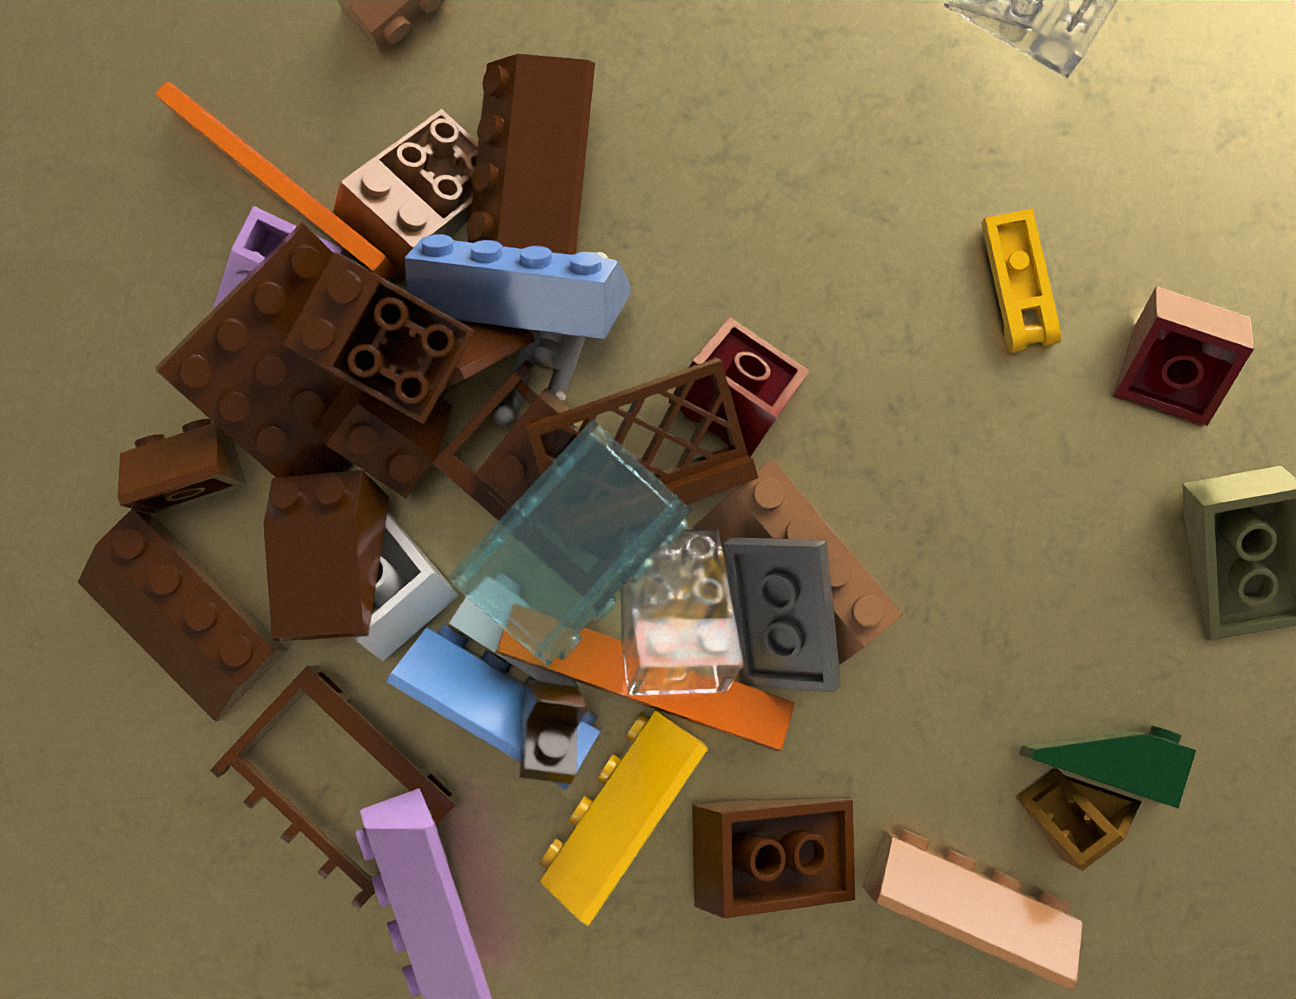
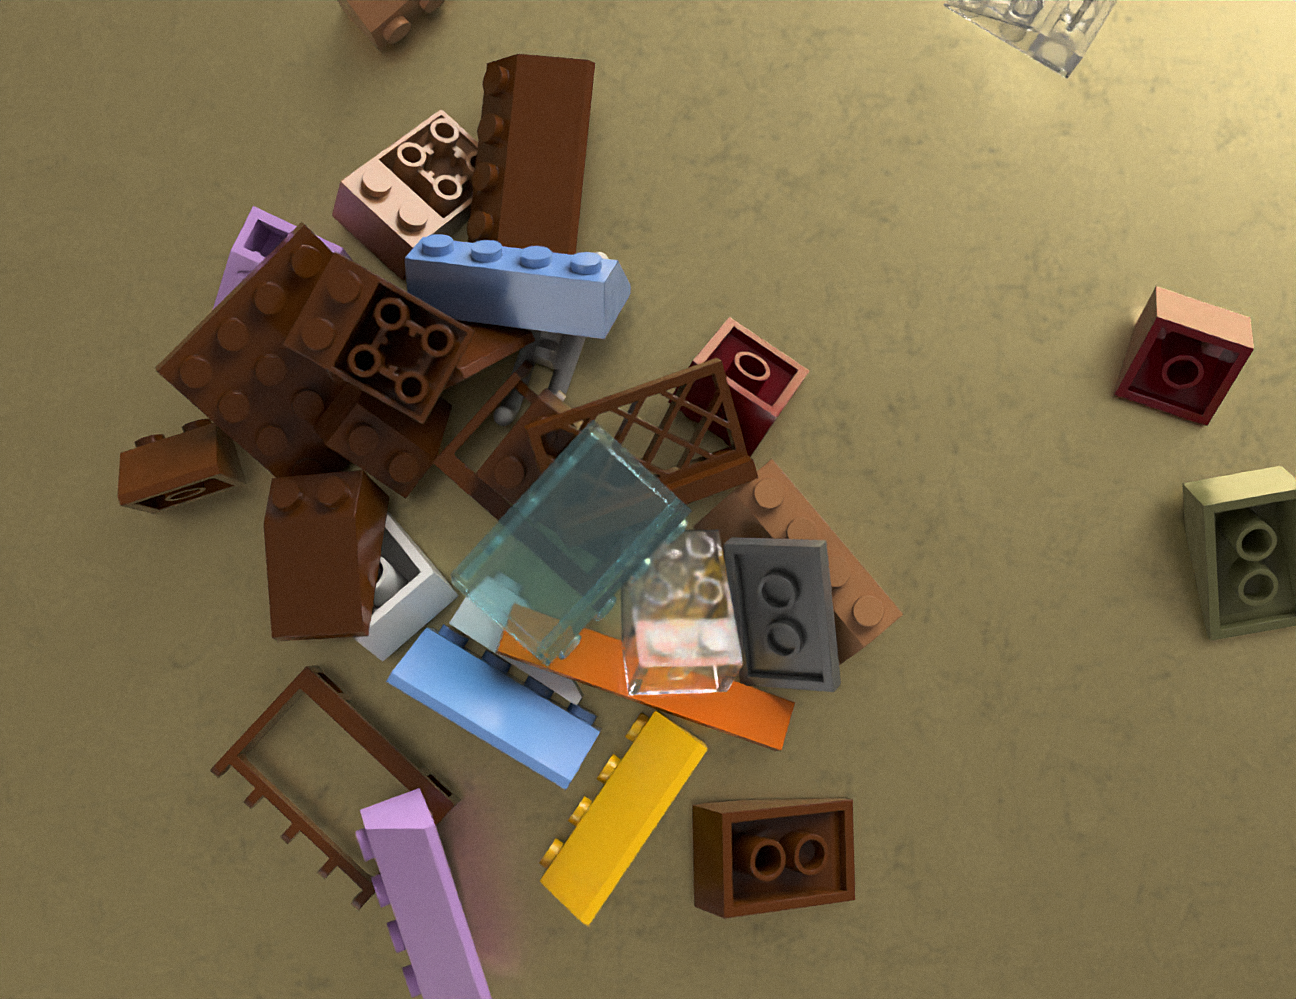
reddish brown slope [78,509,288,721] -> none
orange tile [155,82,397,282] -> none
dark brown slope [519,679,587,784] -> none
slope [862,829,1083,991] -> none
yellow plate [981,208,1061,353] -> none
pearl gold slope [1018,768,1142,871] -> none
dark green slope [1020,725,1196,809] -> none

